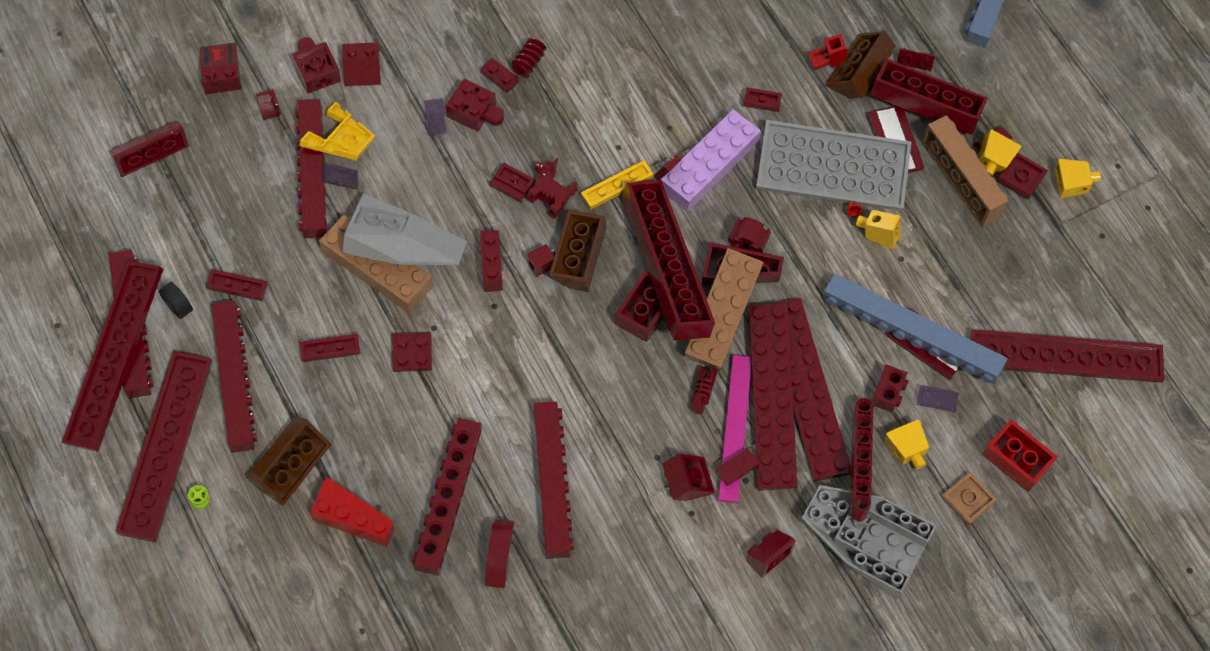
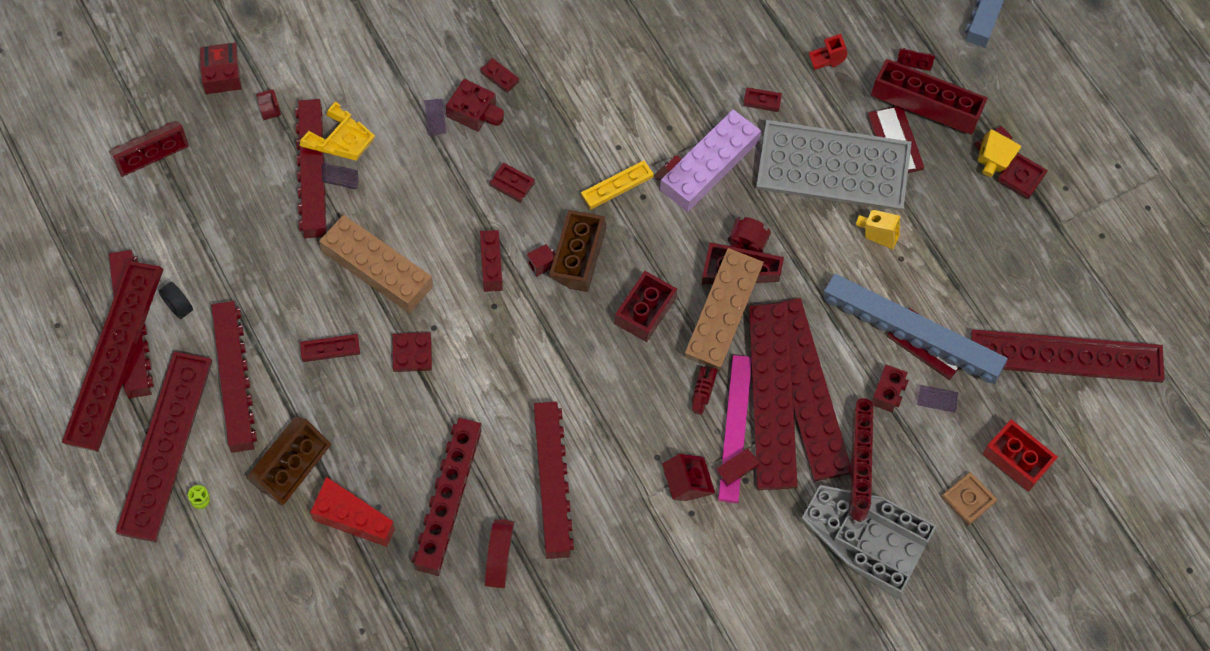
dark red plate [206,269,268,301] -> none
dark red brick [292,37,341,94] -> none
dark red slope [342,42,381,86] -> none
light grey wedge [343,193,467,265] -> none
dark red piece [511,38,547,78] -> none
dark red animal [526,158,578,219] -> none
dark red brick [622,180,715,341] -> none
dark red slope [746,530,796,578] -> none
reddish brown slope [825,31,896,99] -> none
red hinge [846,201,862,218] -> none
yellow torso [883,419,929,470] -> none
medium nougat brick [922,115,1008,228] -> none
yellow torso [1054,159,1101,198] -> none

